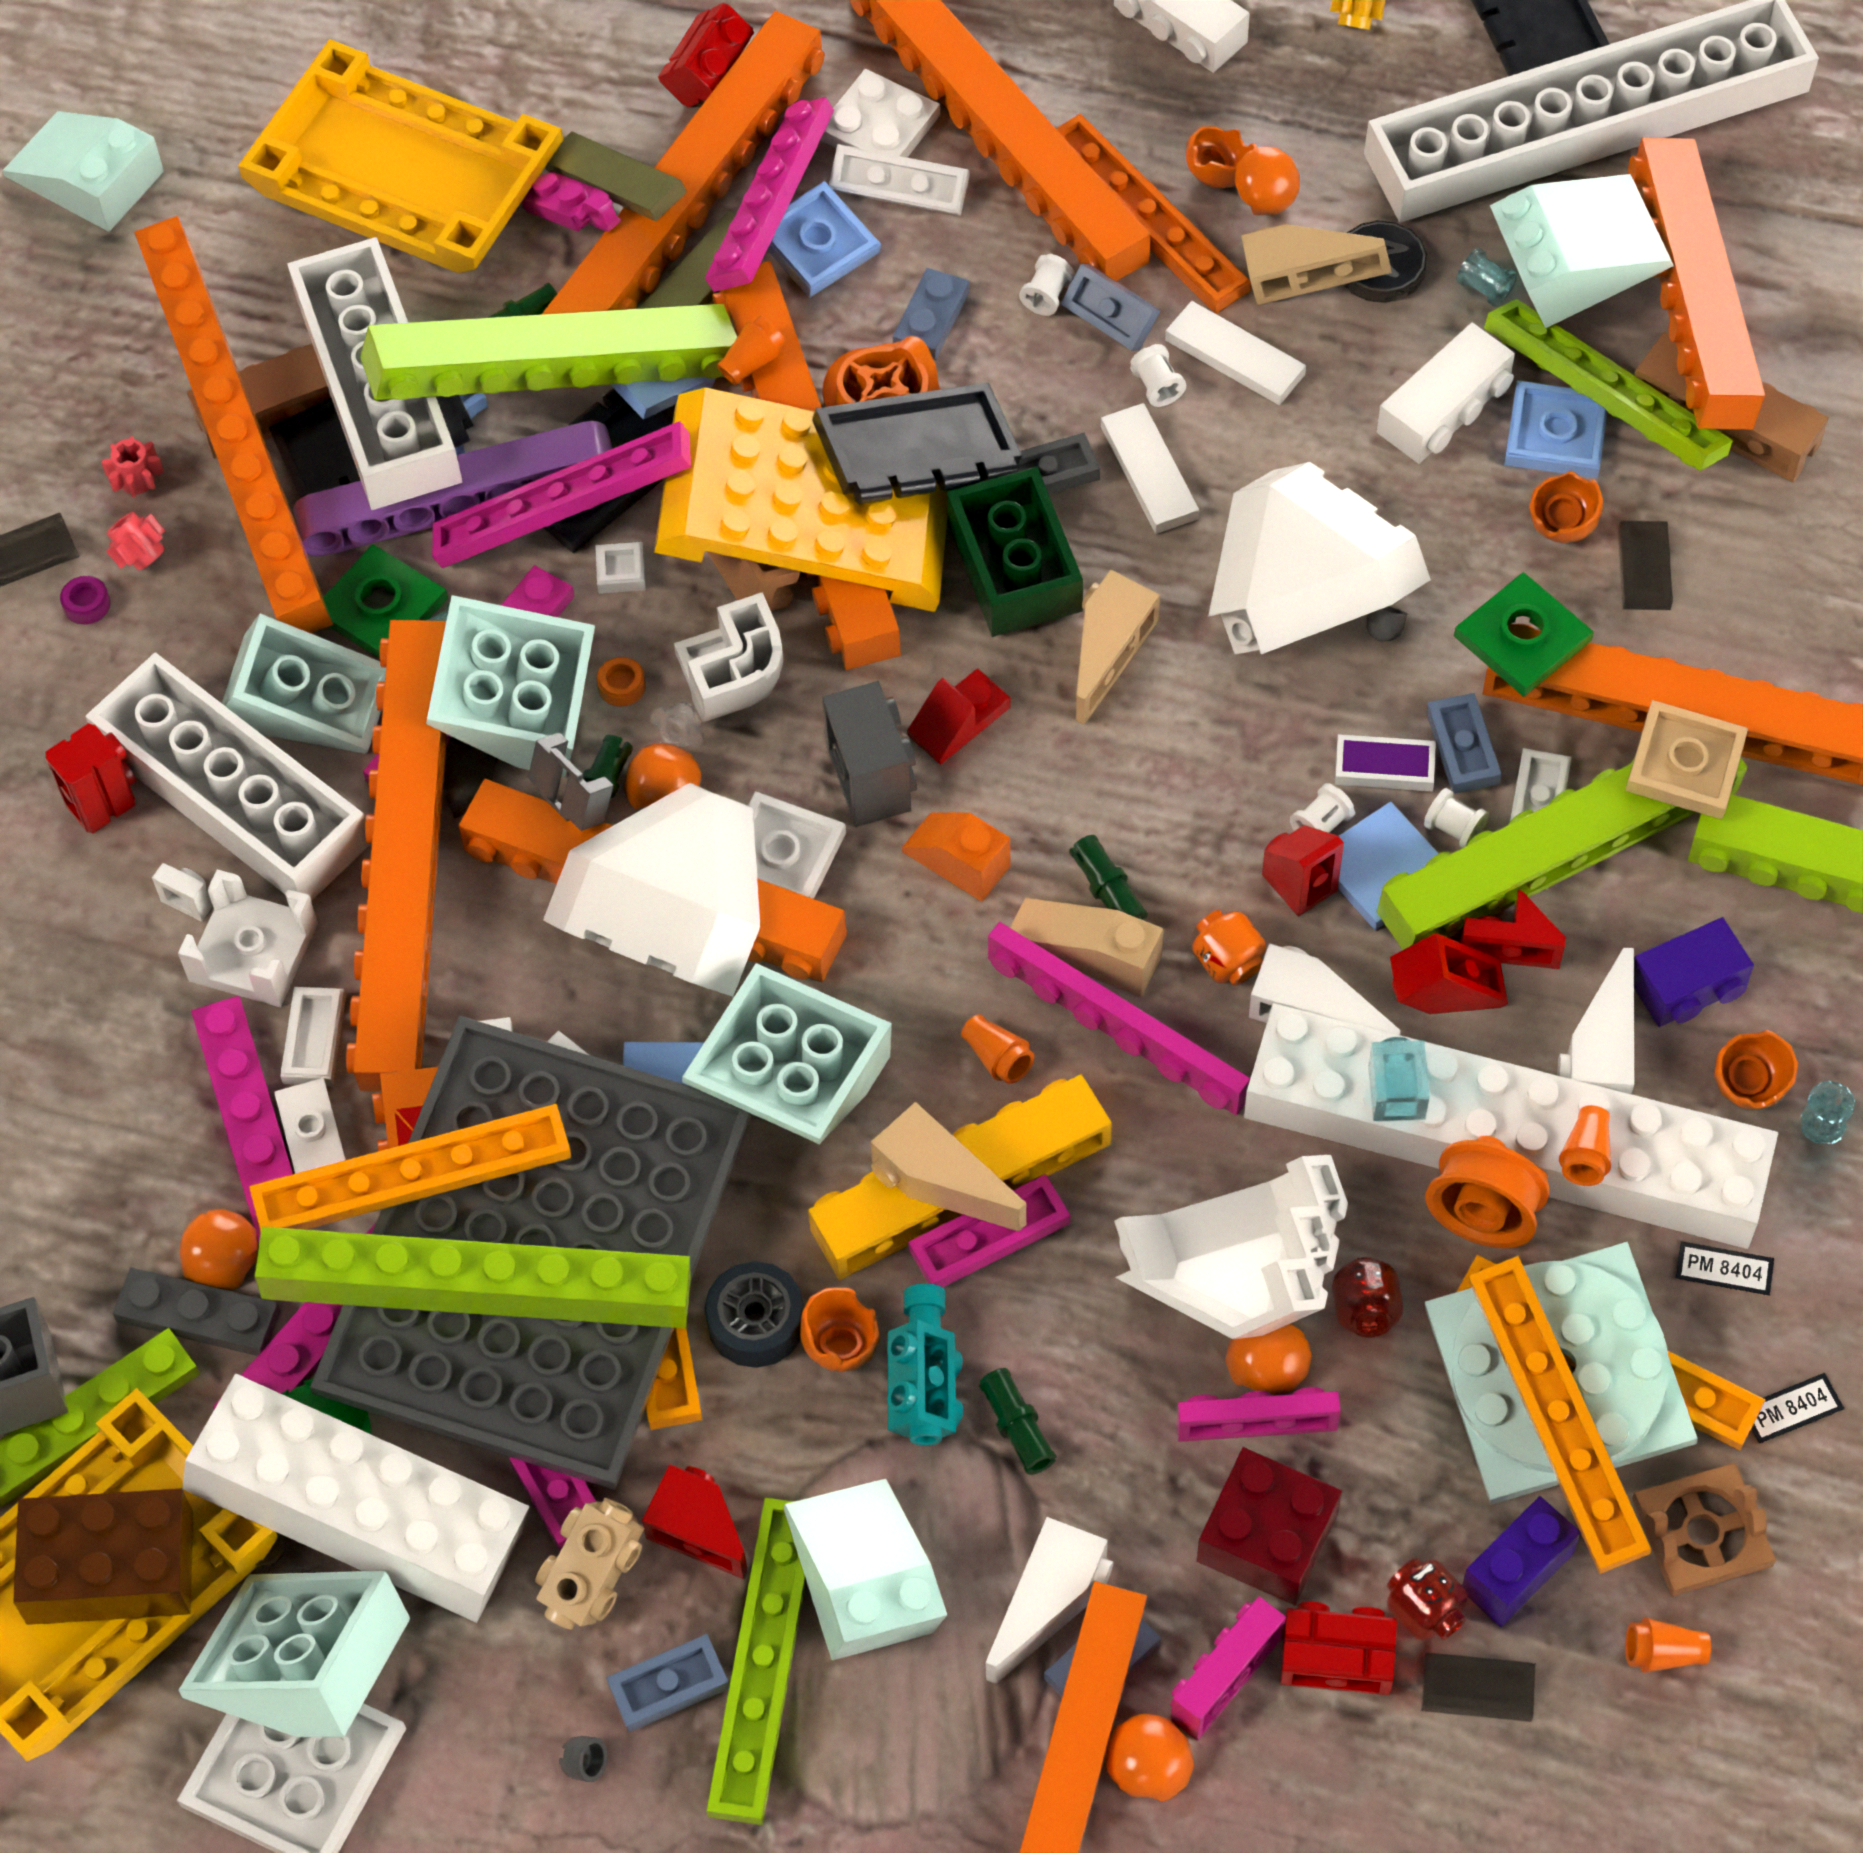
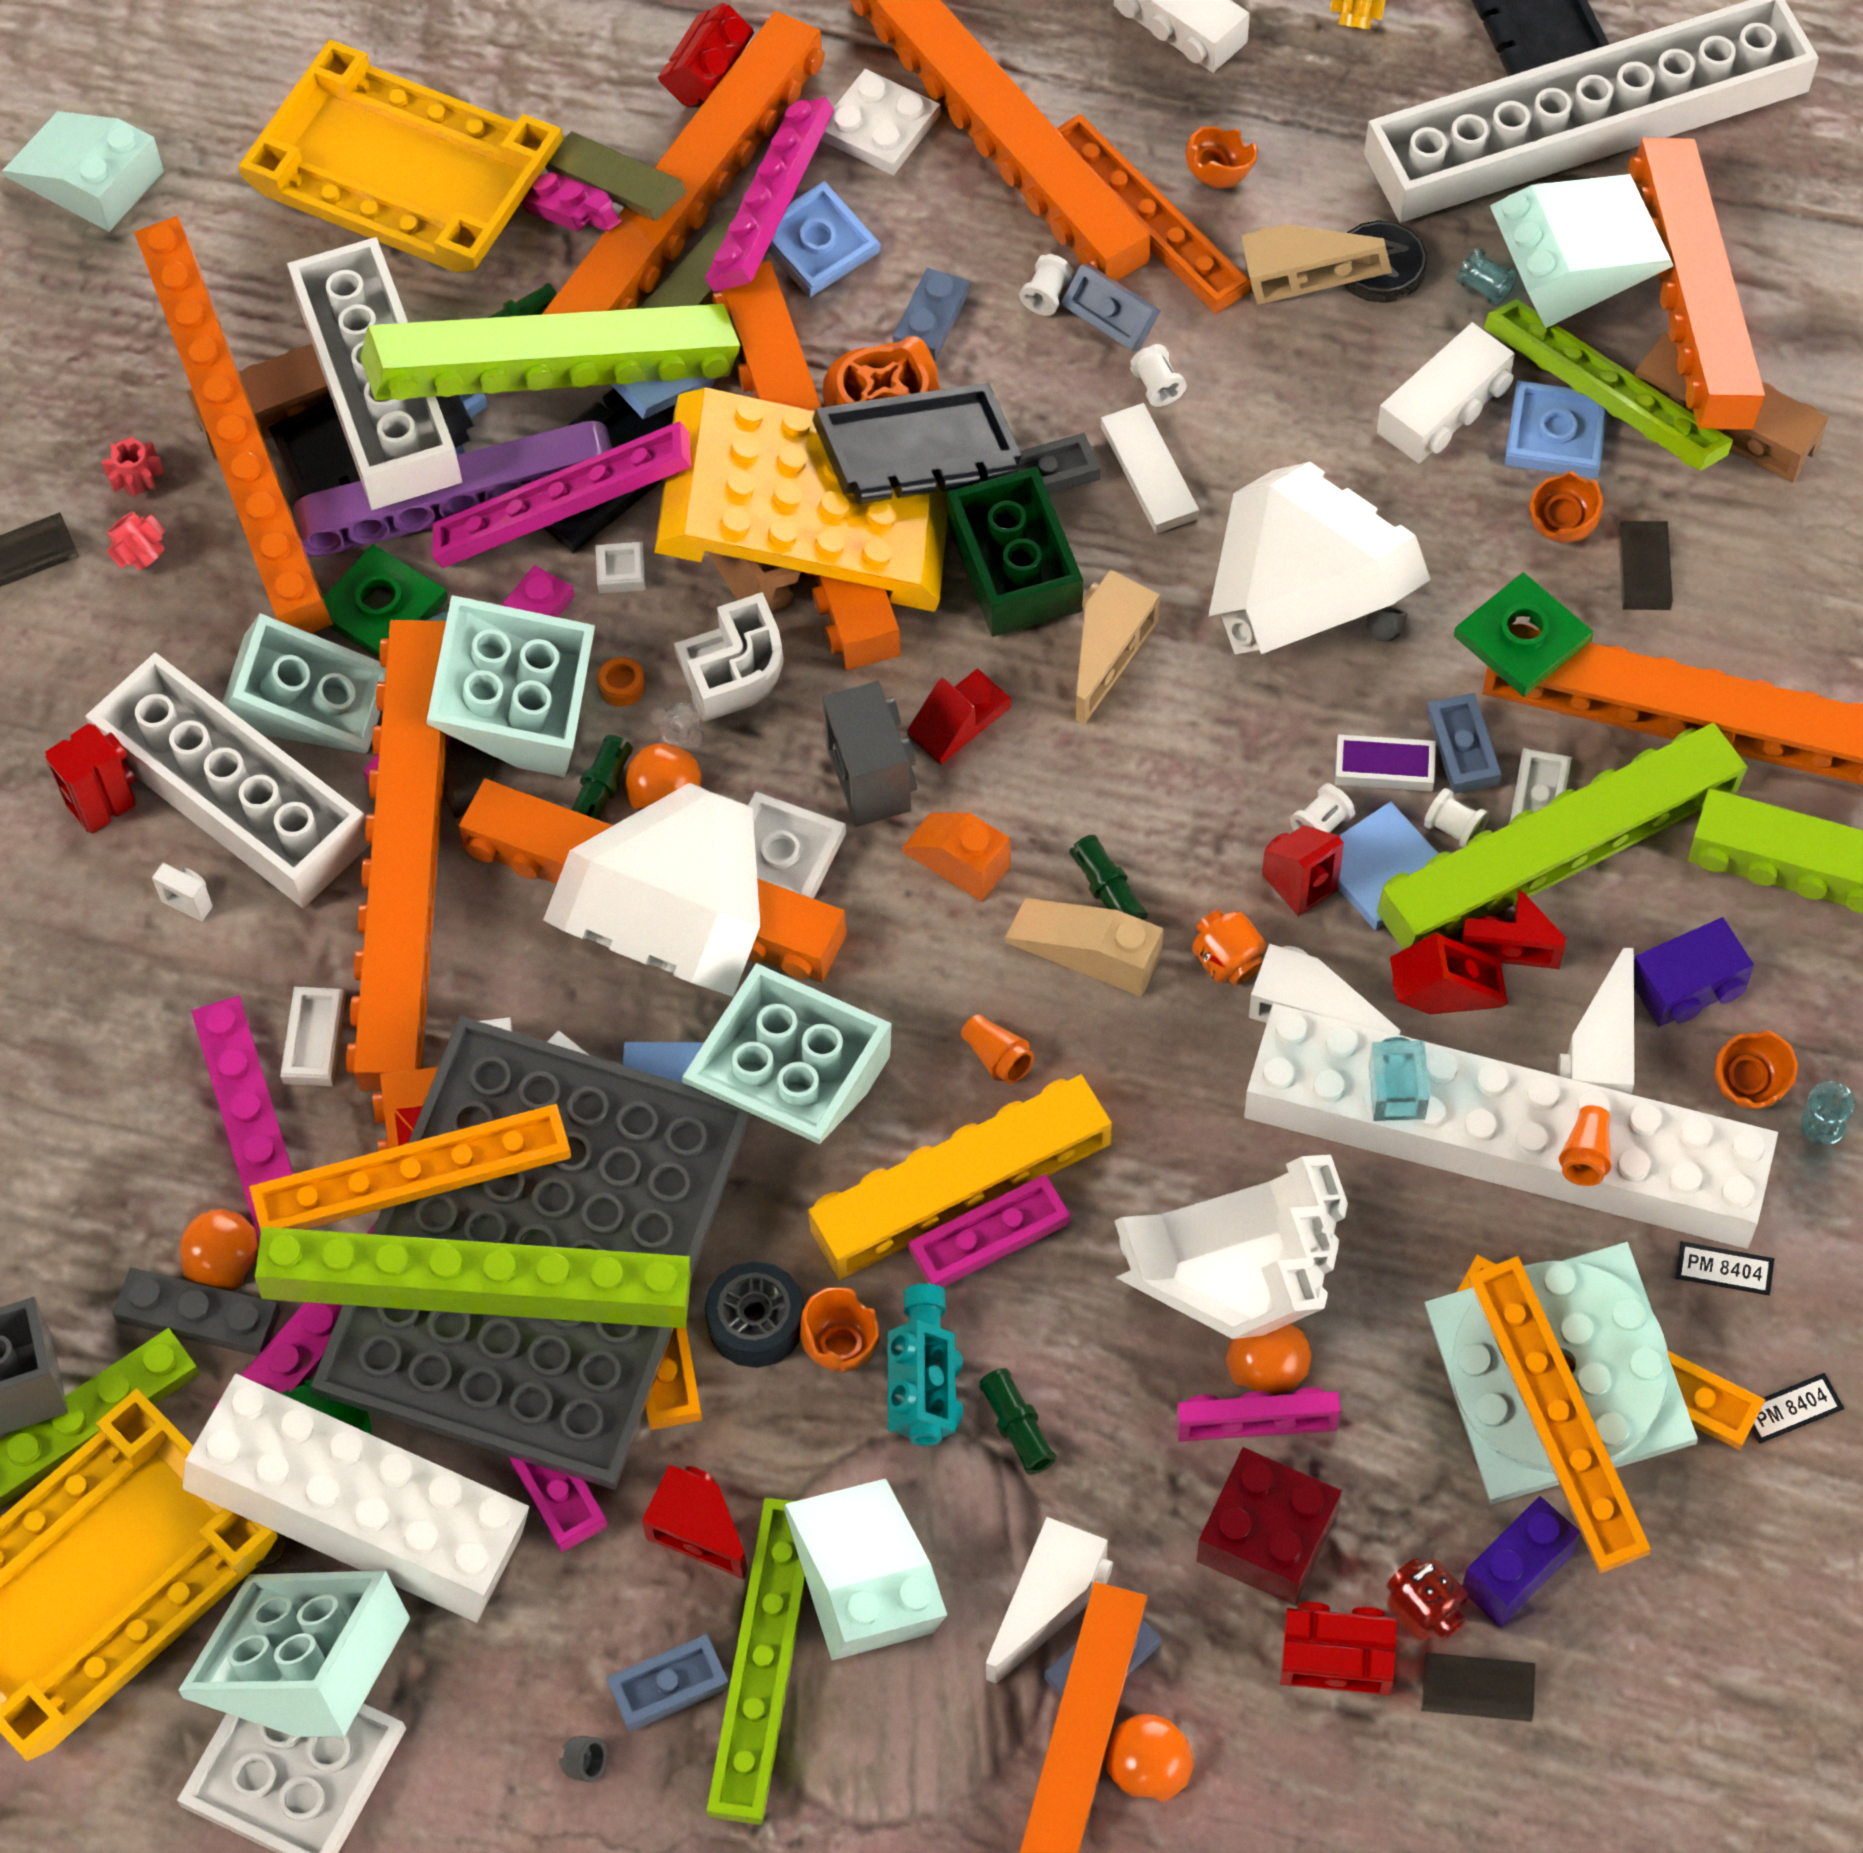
reddish brown brick [13,1488,193,1625] -> none
magenta tile [60,576,111,625] -> none
white panel [178,869,318,1008] -> none
white plate [274,1078,346,1174] -> none
dark grey piece [528,732,613,831] -> none
tan brick [535,1498,645,1630] -> none
orange cone [717,316,786,385] -> none
white tile [829,144,970,217] -> none
tan slope [870,1102,1026,1231] -> none
dark pink plate [988,921,1250,1116] -> none
white tile [1165,300,1306,406] -> none
dark pink piece [1170,1596,1286,1741] -> none
orange hair [1234,146,1300,217] -> none
clear red head [1331,1257,1404,1338] -> none
orange wheel [1425,1136,1550,1248] -> none
tan plate [1625,700,1748,819] -> none
orange cone [1625,1617,1711,1673] -> none
medium nougat piece [1632,1463,1776,1597] -> none

